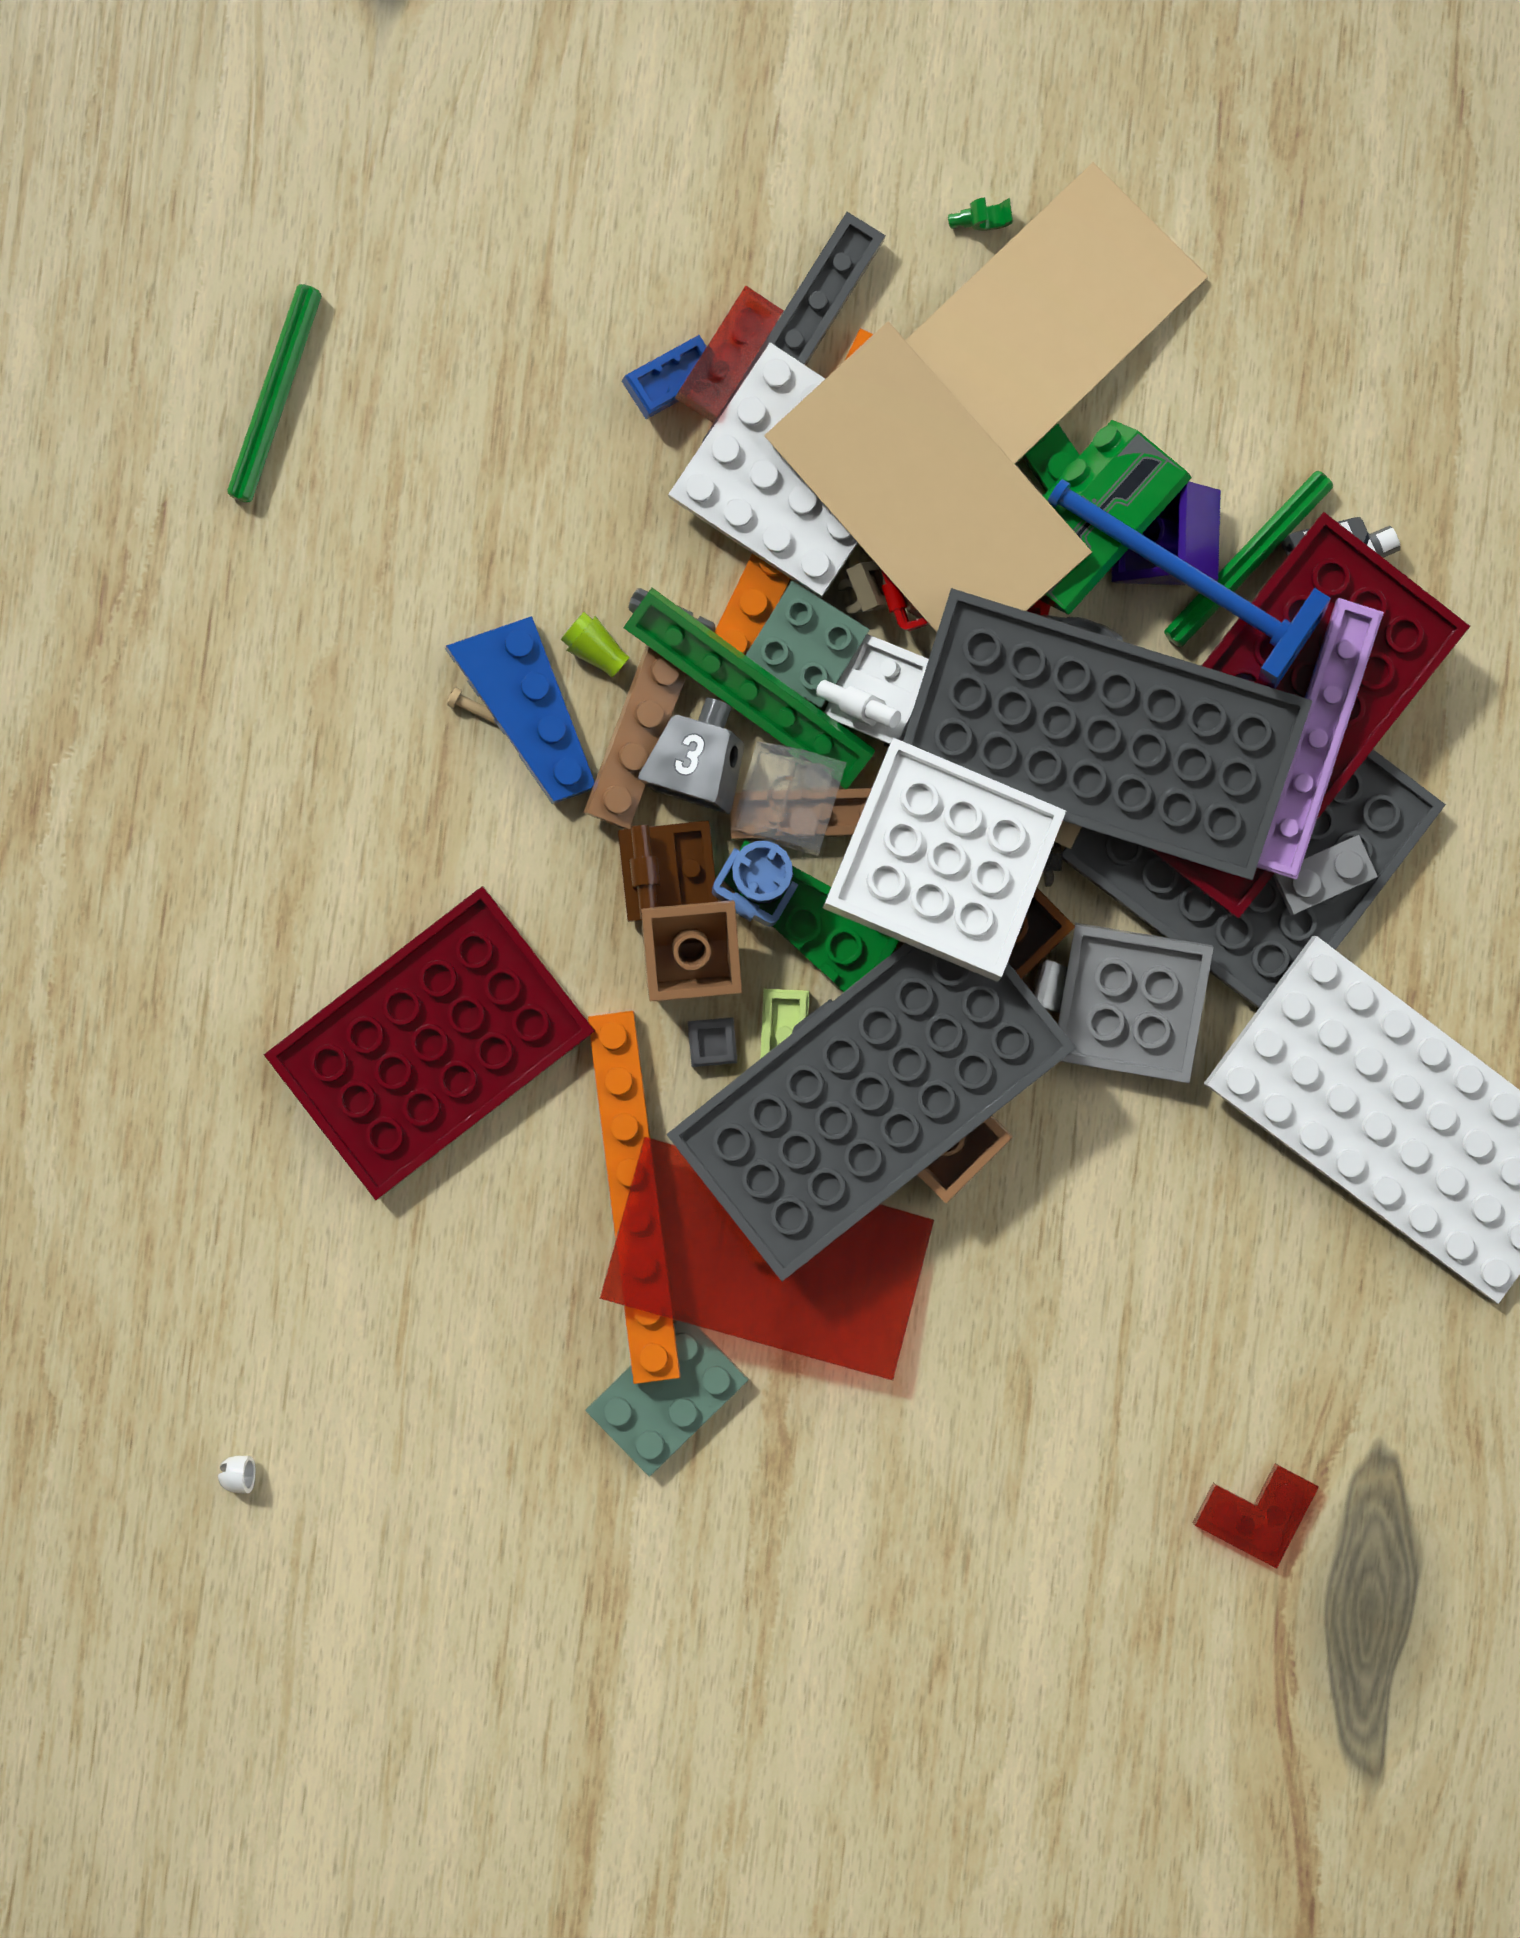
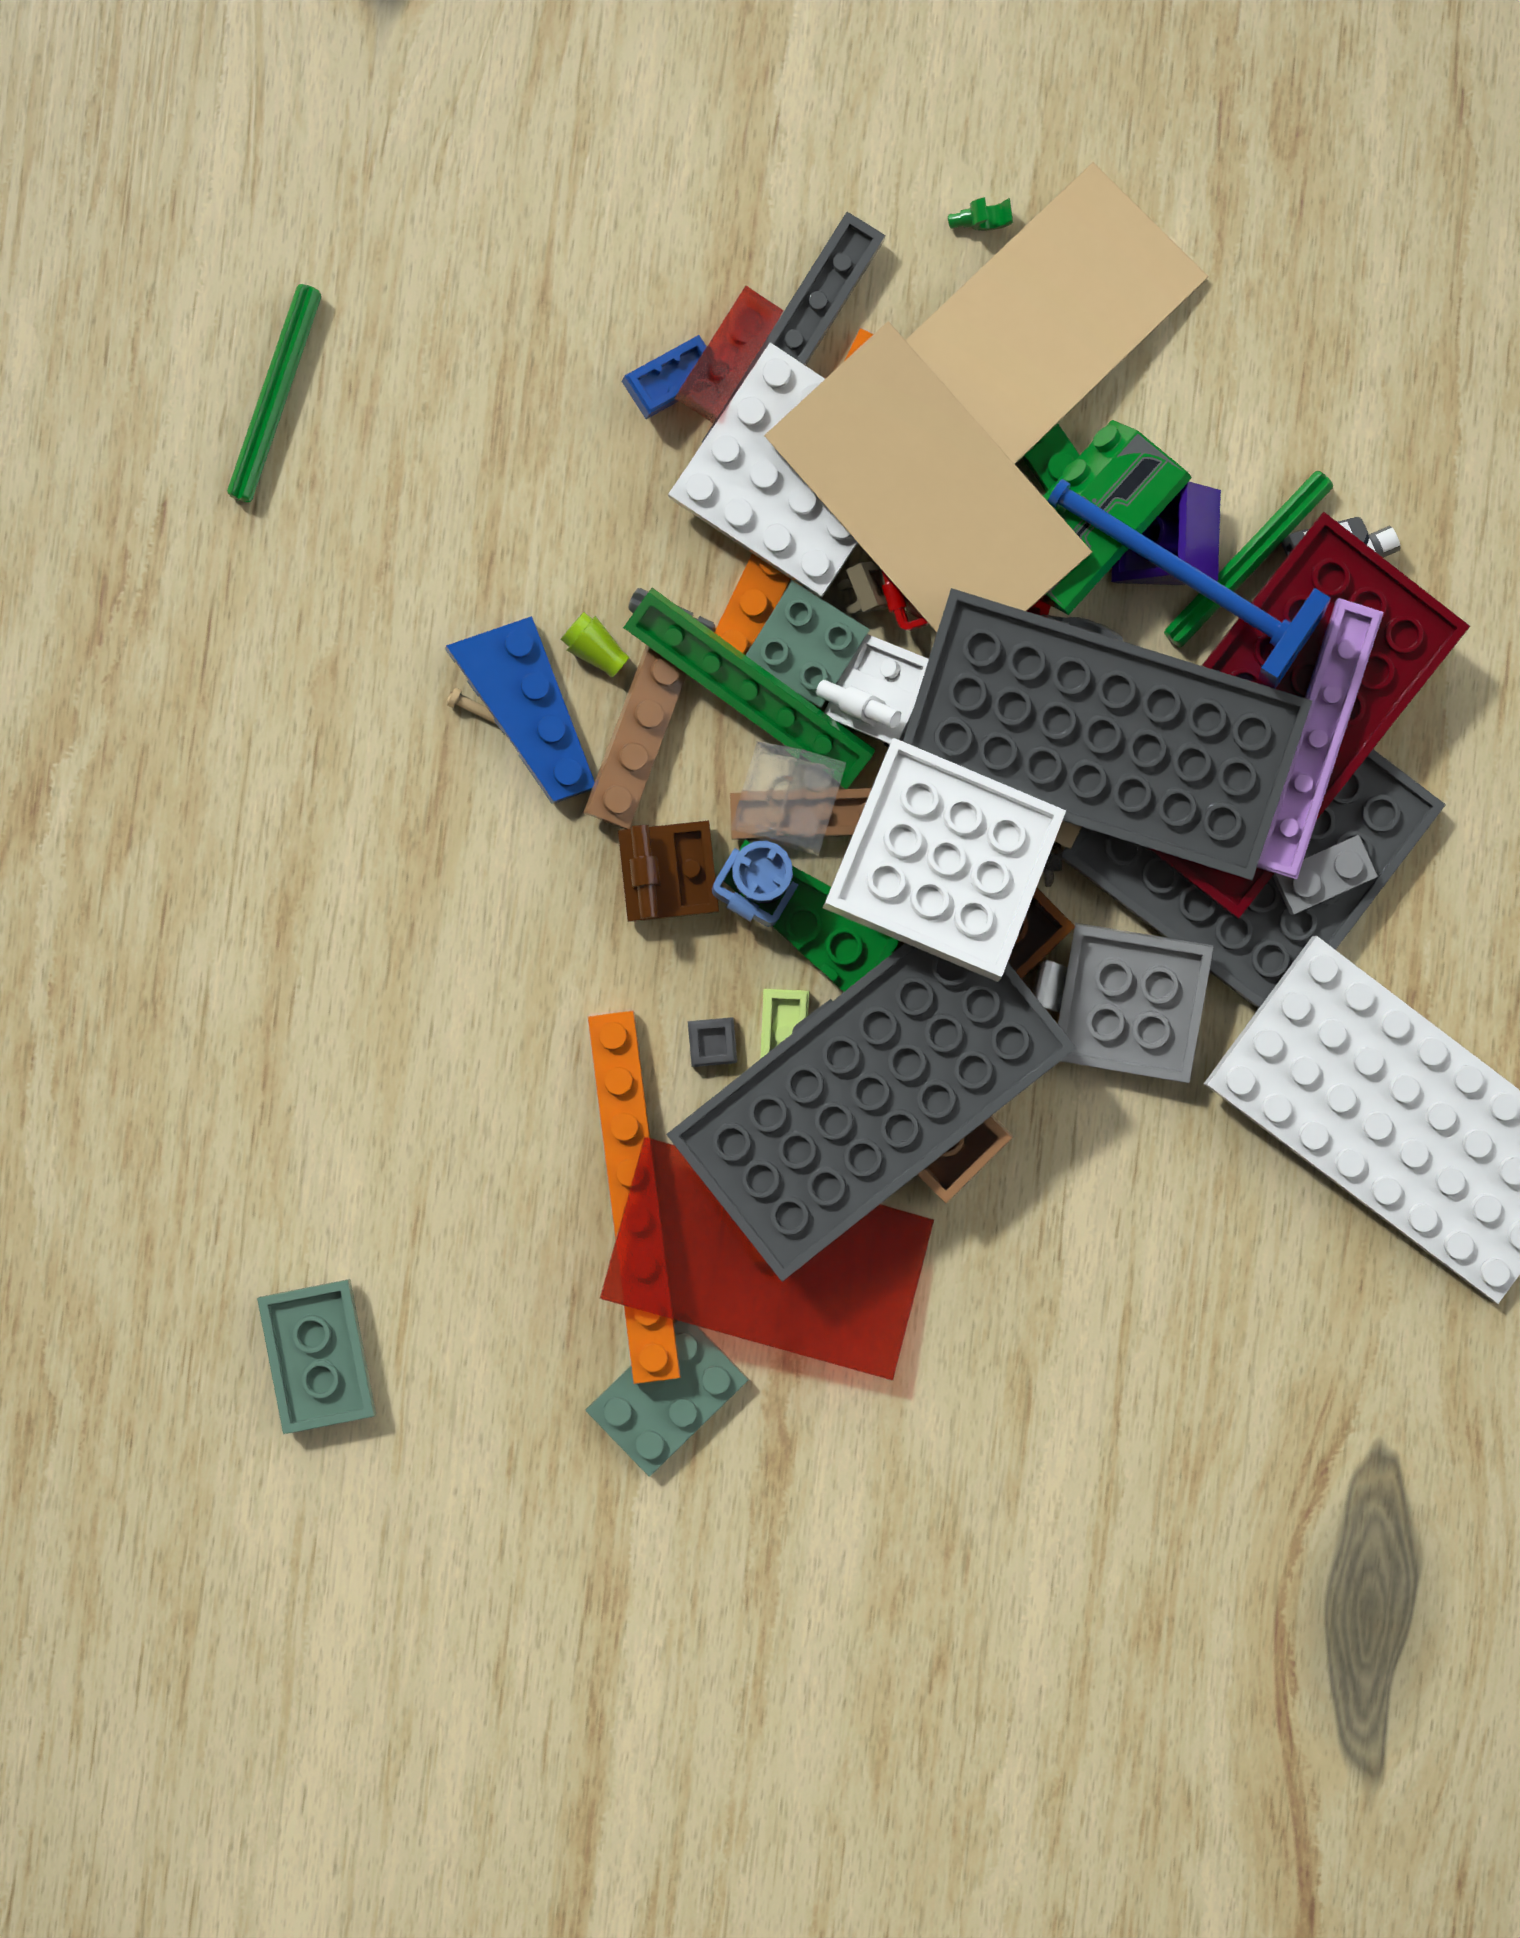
white hinge [218,1456,256,1493] -> none
dark red plate [264,886,595,1201] -> none
torso [638,698,744,814] -> none
medium nougat slope [641,900,742,1002] -> none
clear red plate [1192,1463,1319,1569] -> none
none -> sand green plate [257,1279,376,1434]

